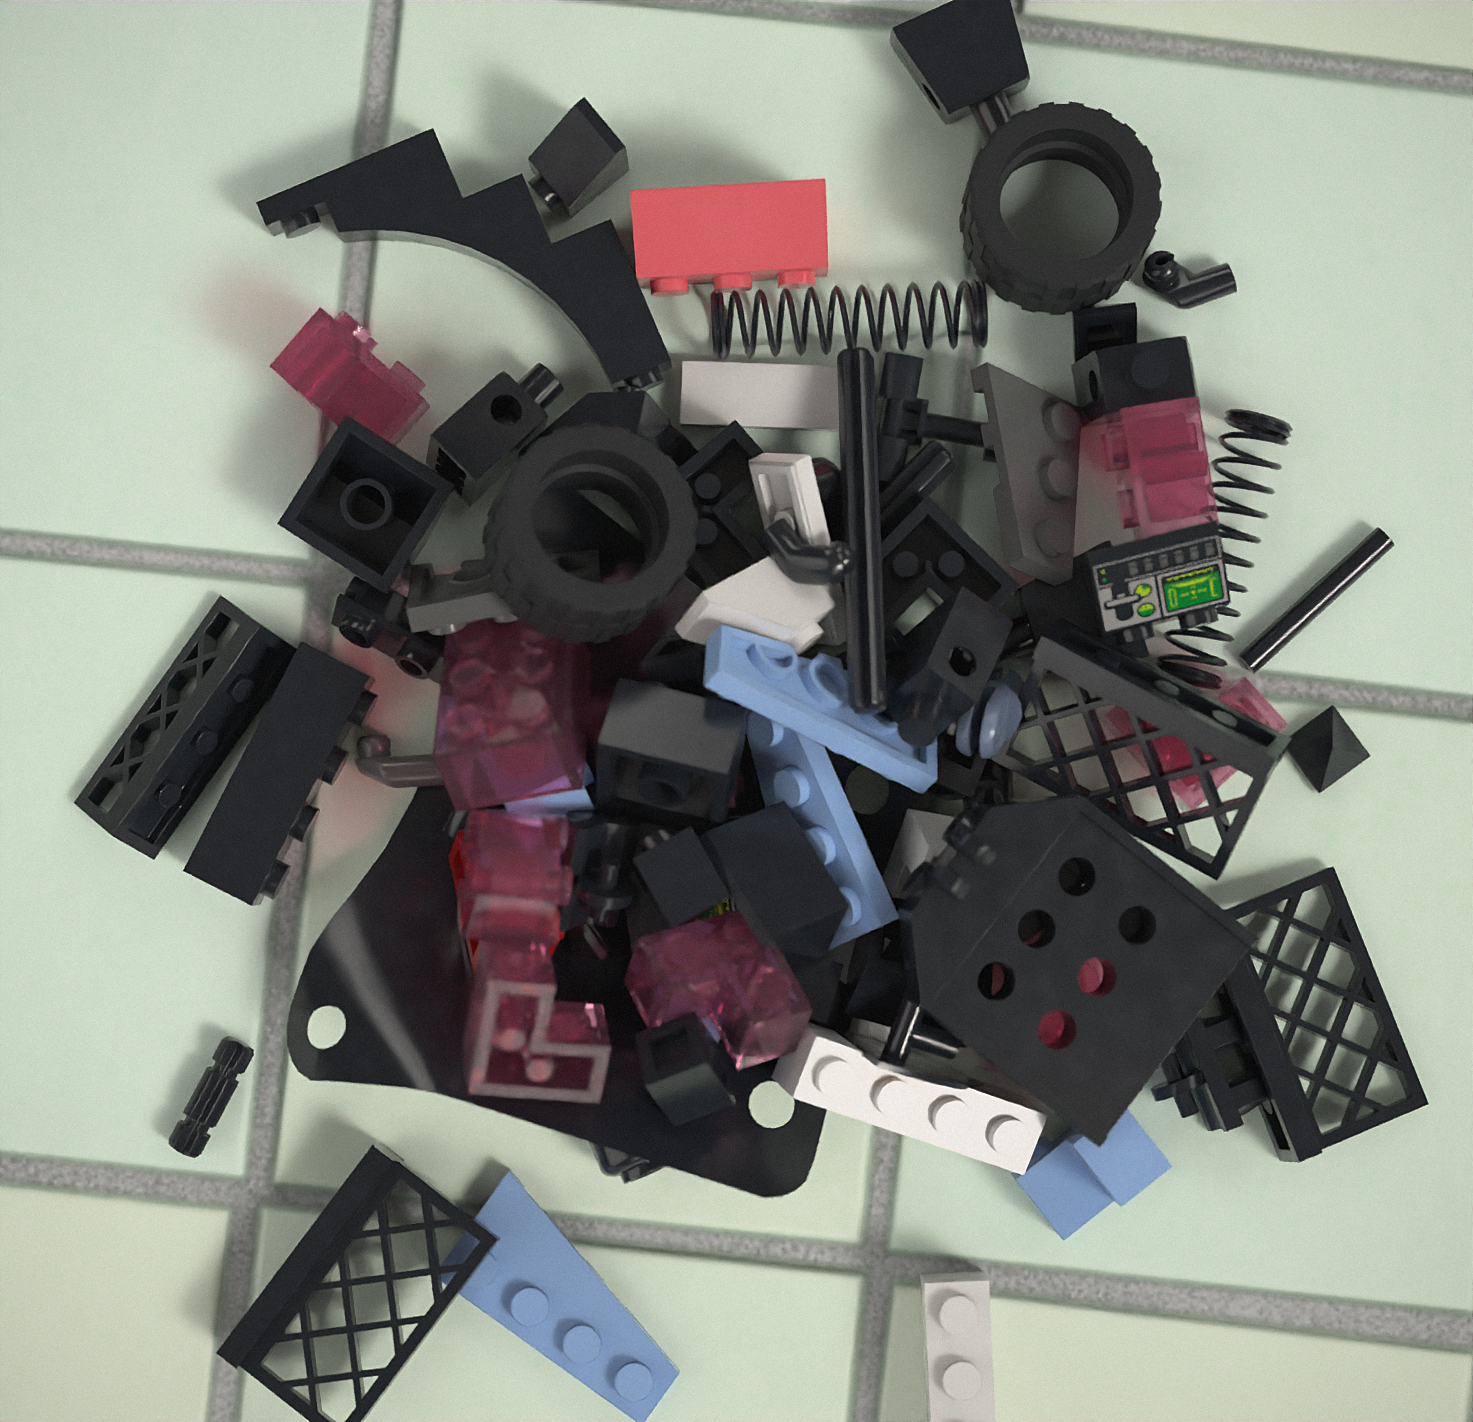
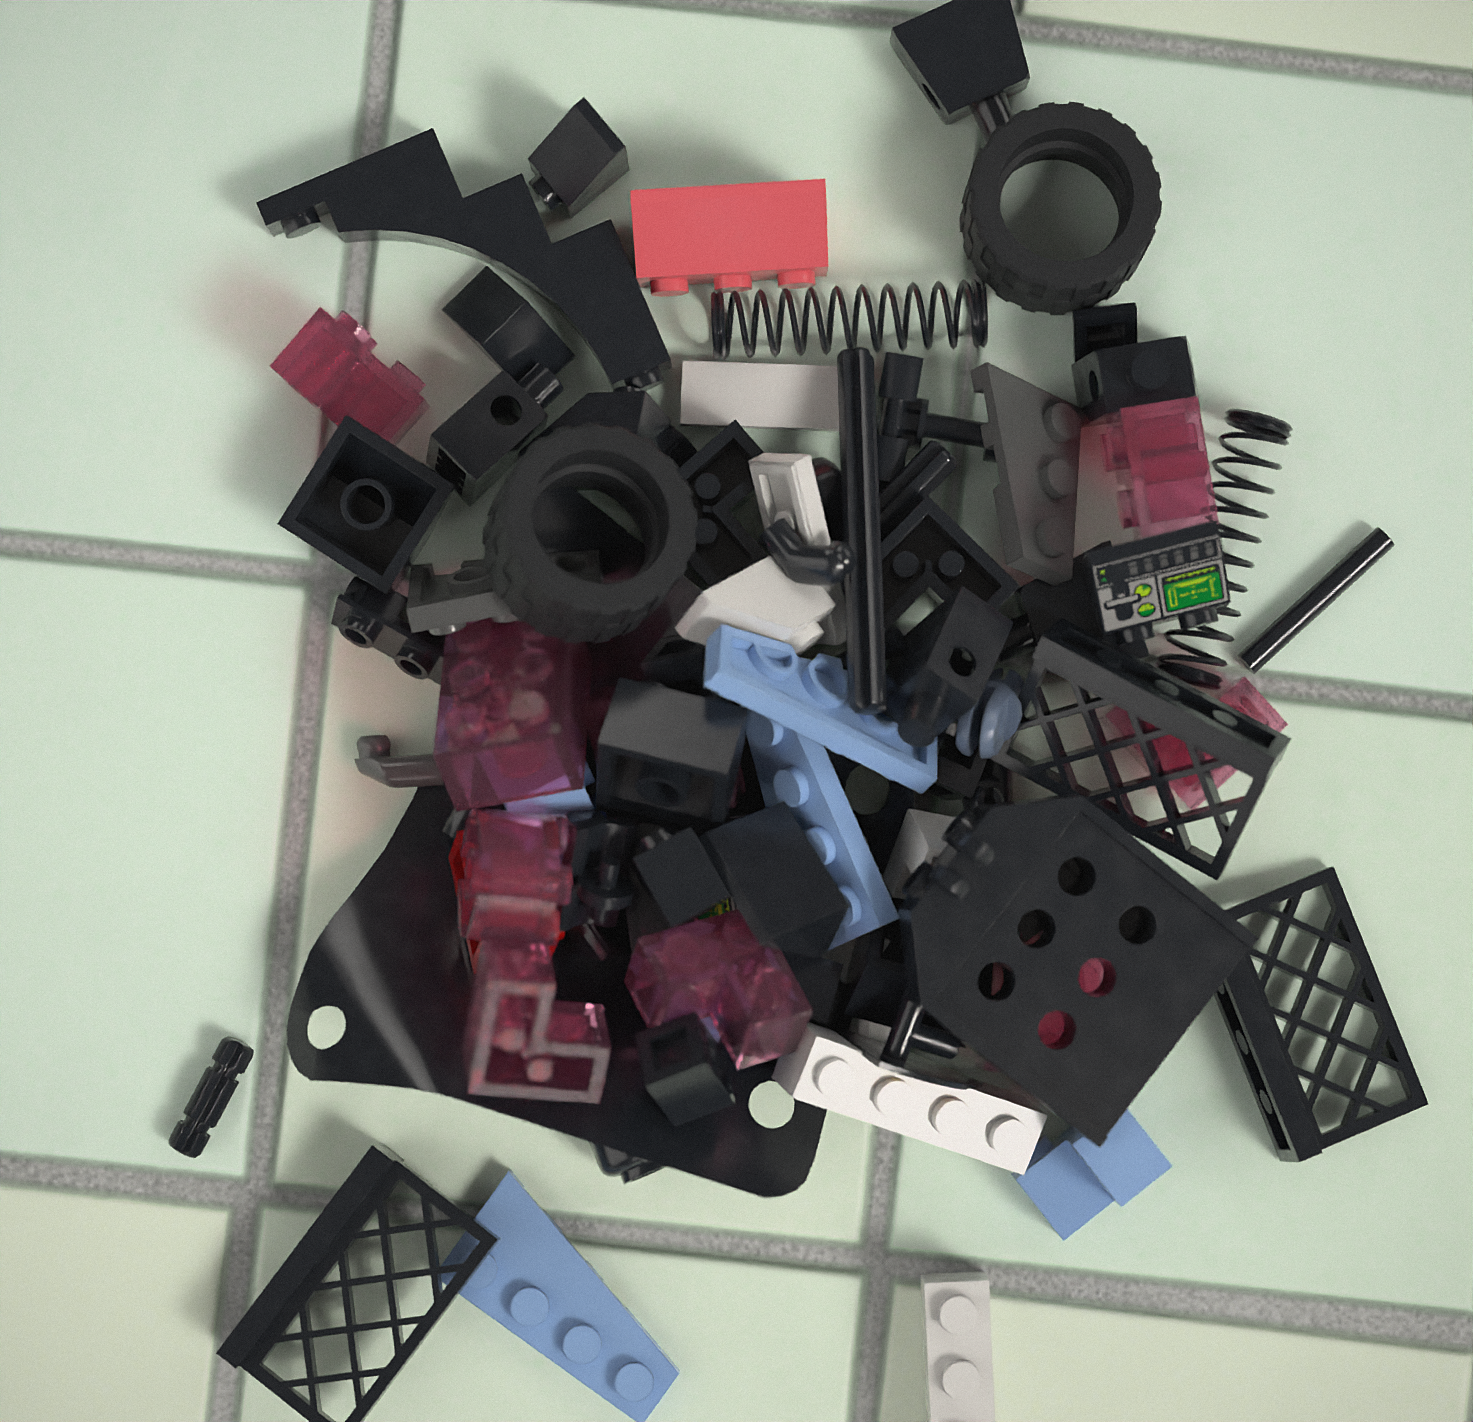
black fence [74,595,297,860] -> none
black brick [183,641,379,906] -> none
black arm [1142,250,1237,310] -> none
black hips [1150,1014,1266,1132] -> none
black slope [1286,705,1371,794] -> none
none -> black slope [442,266,576,382]

